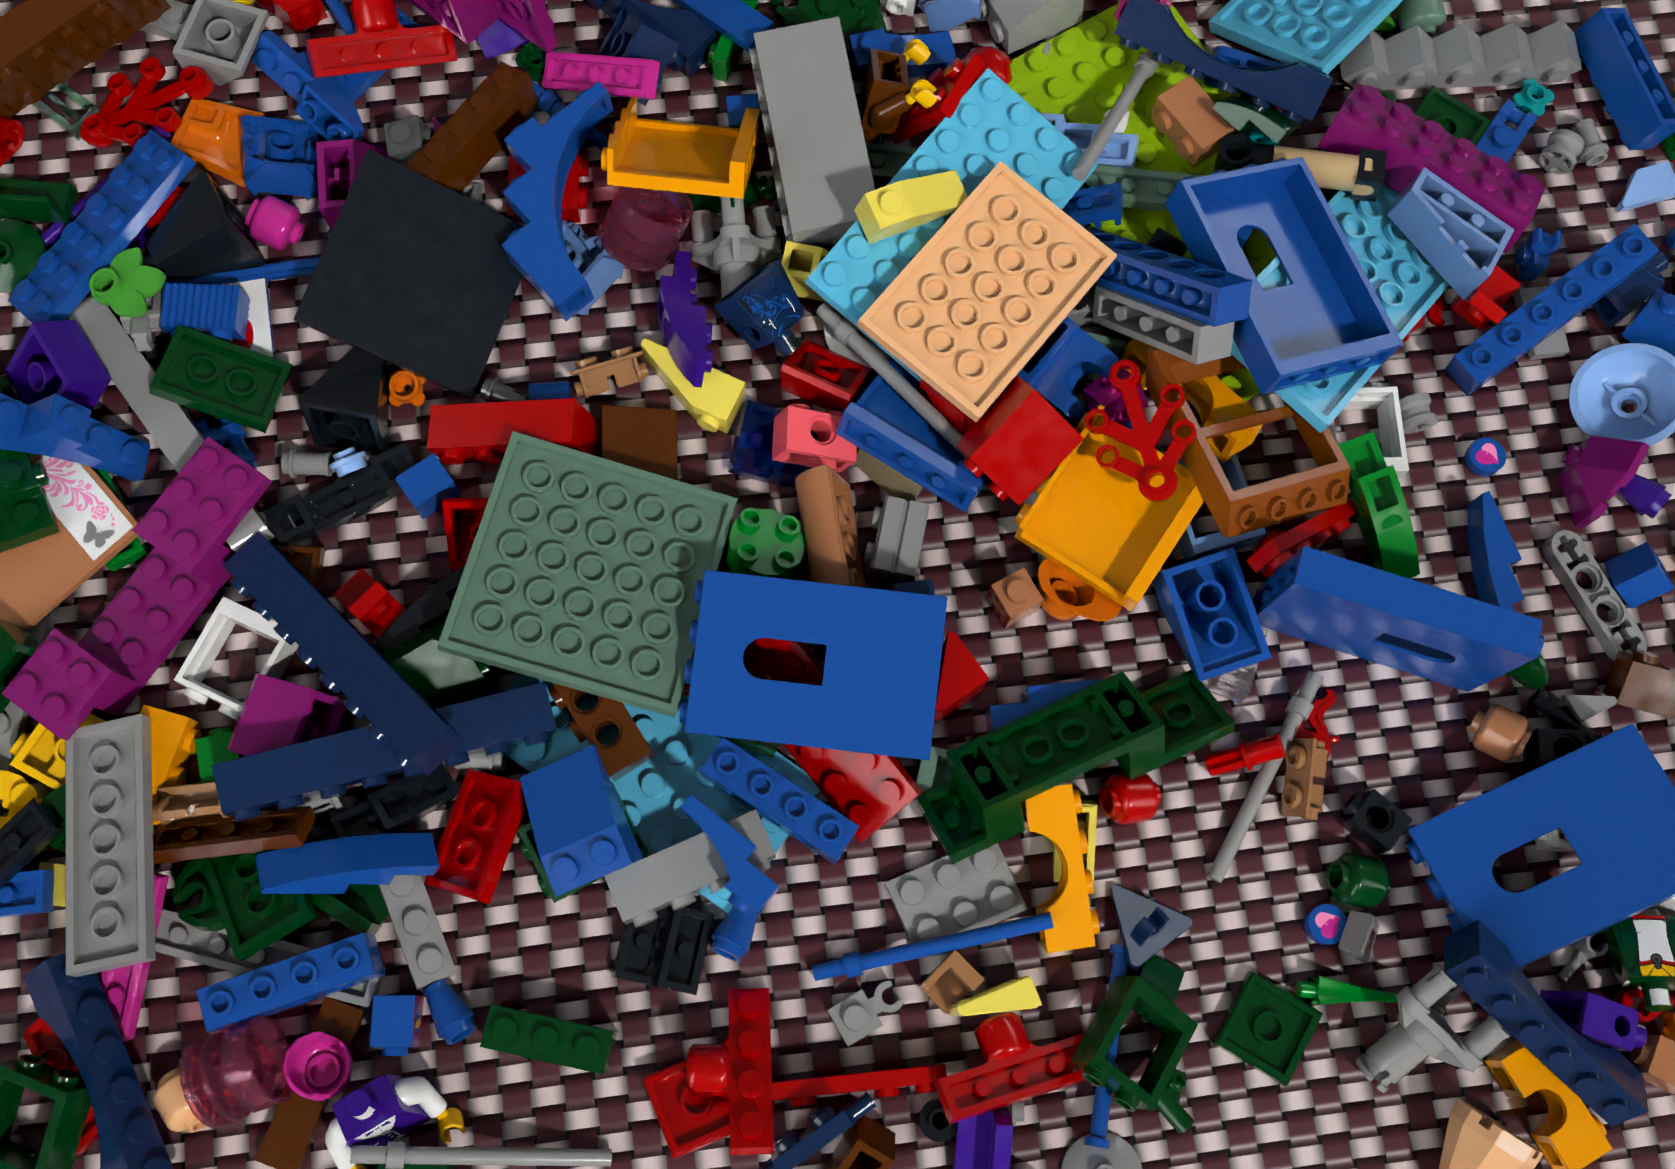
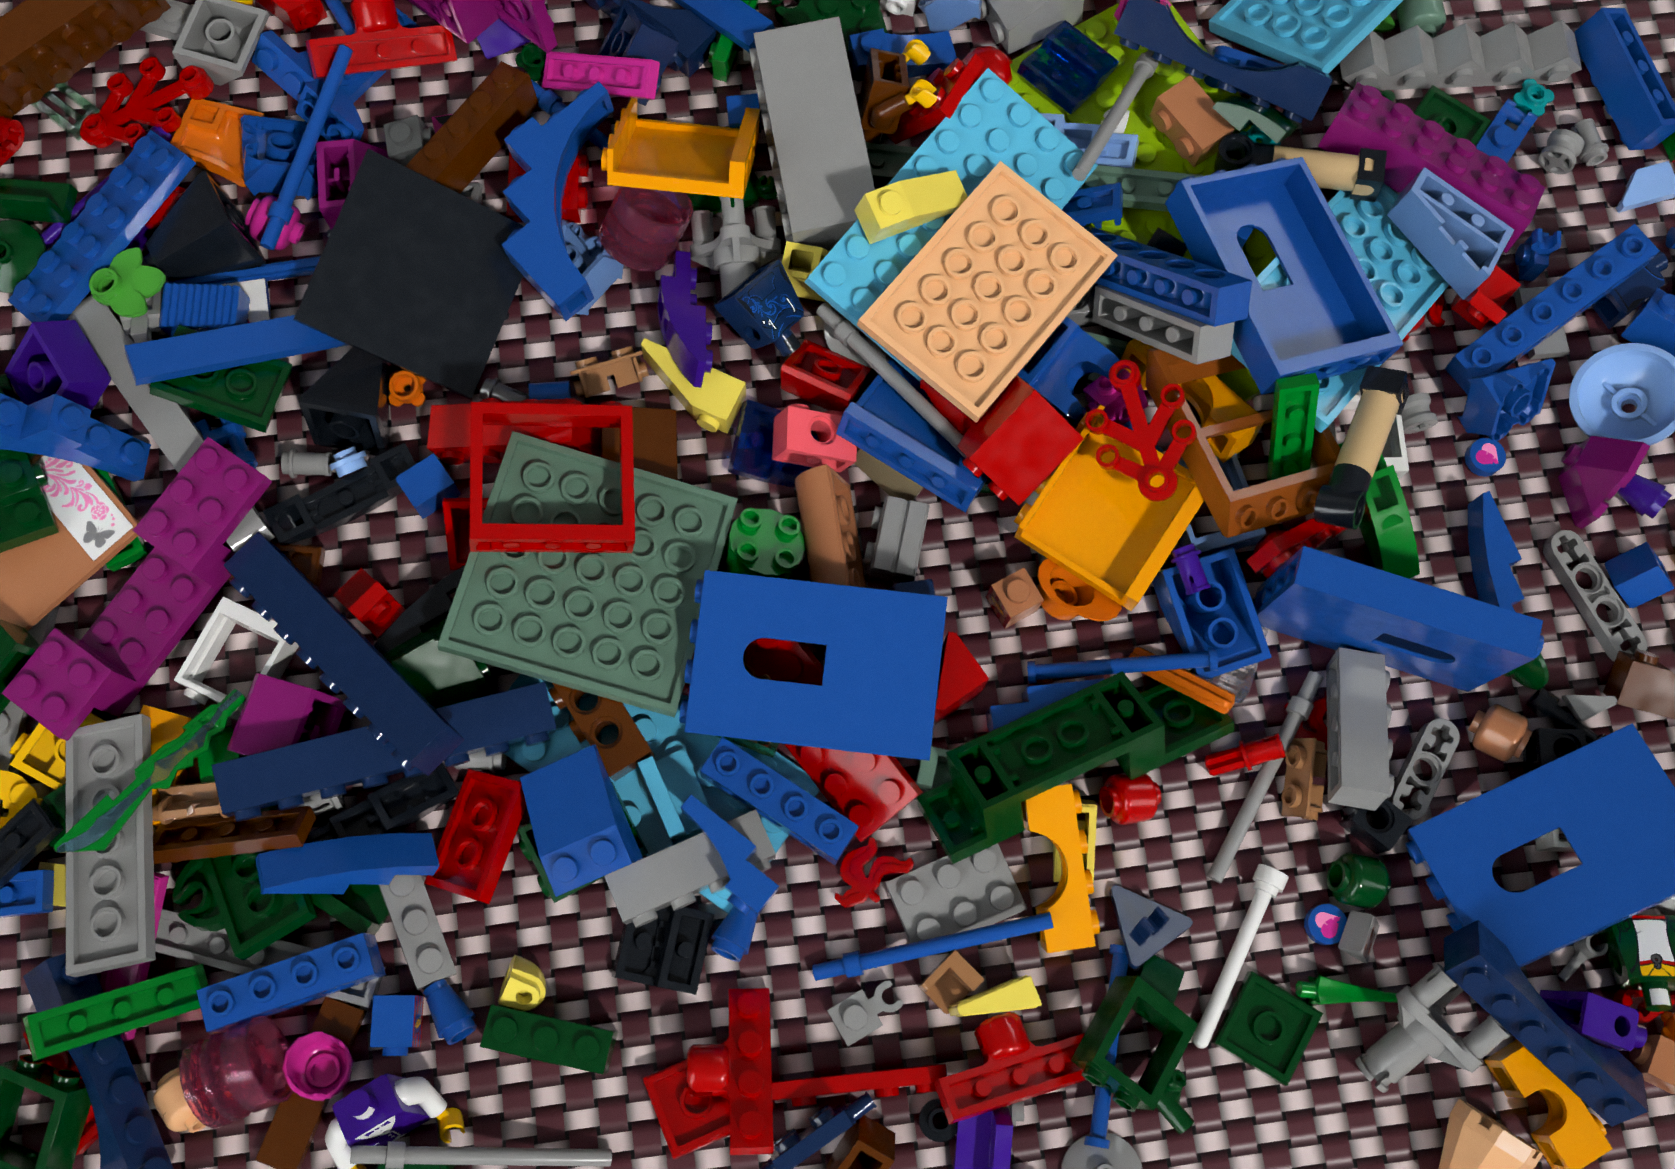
none -> green plate [23,963,209,1061]
none -> green sword [54,689,246,853]
none -> blue tile [124,315,348,386]
none -> blue bar [260,45,353,250]
none -> red window [469,398,635,553]
none -> light yellow piece [498,955,546,1011]
none -> medium azure panel [638,749,711,841]
none -> red piece [835,837,914,908]
none -> clear blue slope [1017,20,1119,114]
none -> blue bar [1027,647,1218,684]
none -> orange axle [1129,647,1235,714]
none -> dark purple pin [1171,543,1211,595]
none -> white piece [1193,864,1289,1049]
none -> green plate [1267,373,1320,481]
none -> piece [1314,365,1409,530]
none -> light grey brick [1326,647,1394,811]
none -> light grey beam [1387,718,1460,821]
none -> blue slope [1457,358,1556,441]

